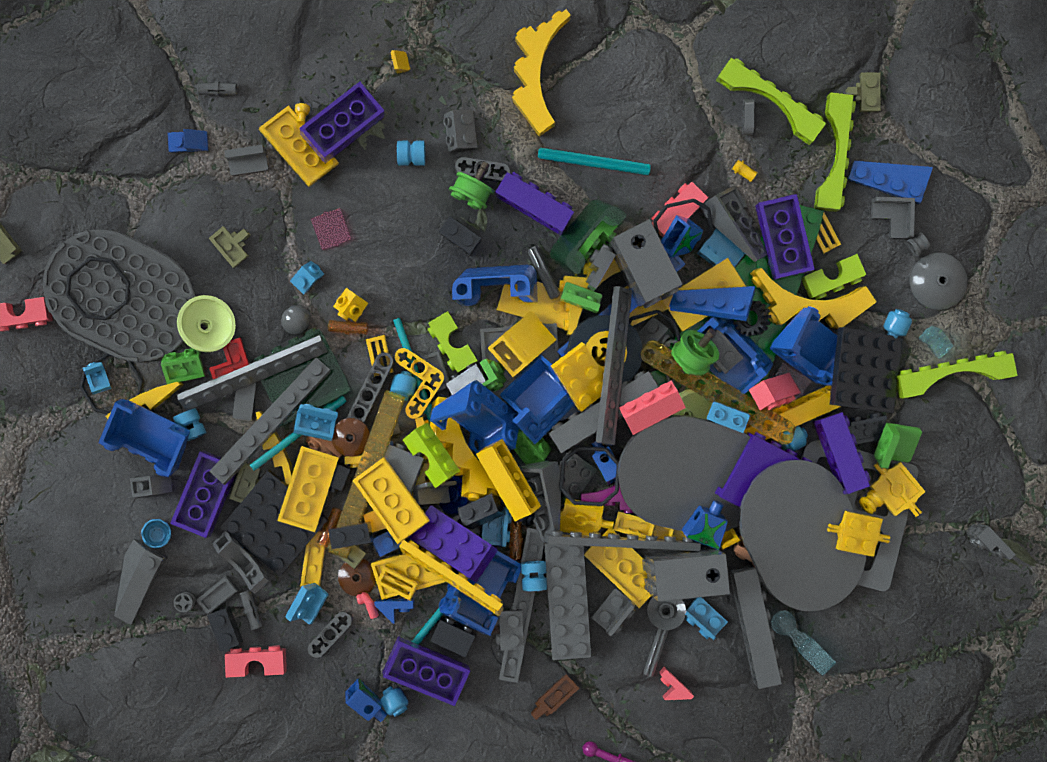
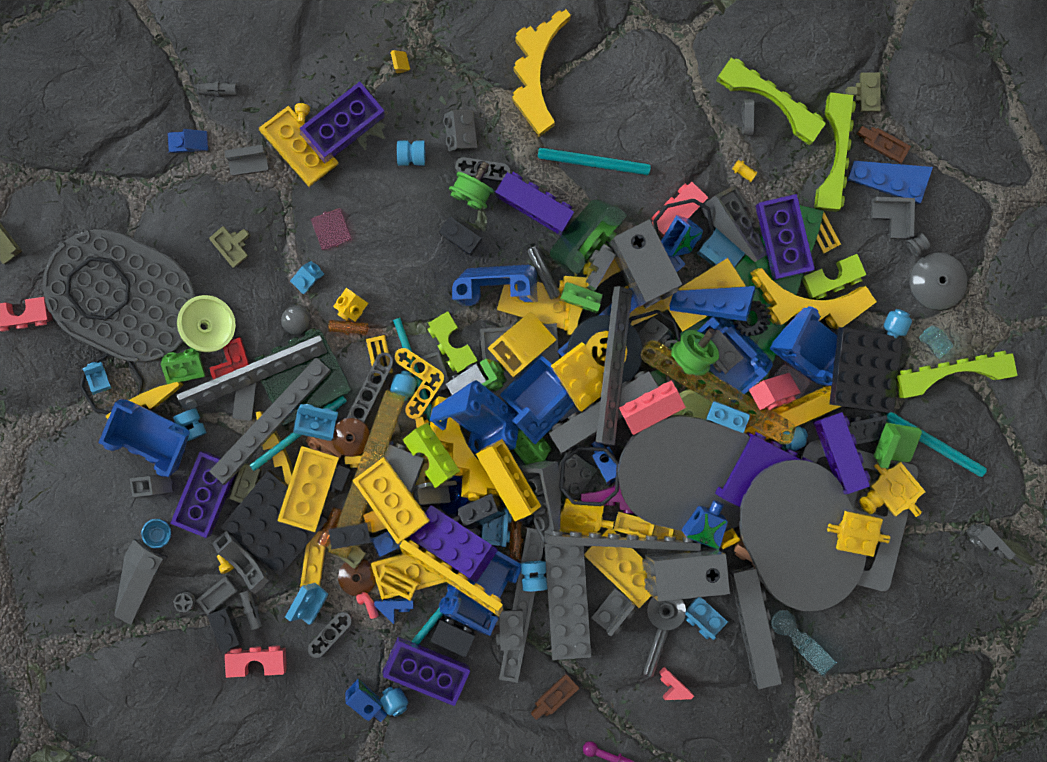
none -> yellow piece [217,555,234,574]
none -> reddish brown hinge [856,126,911,164]
none -> teal axle [886,412,987,477]

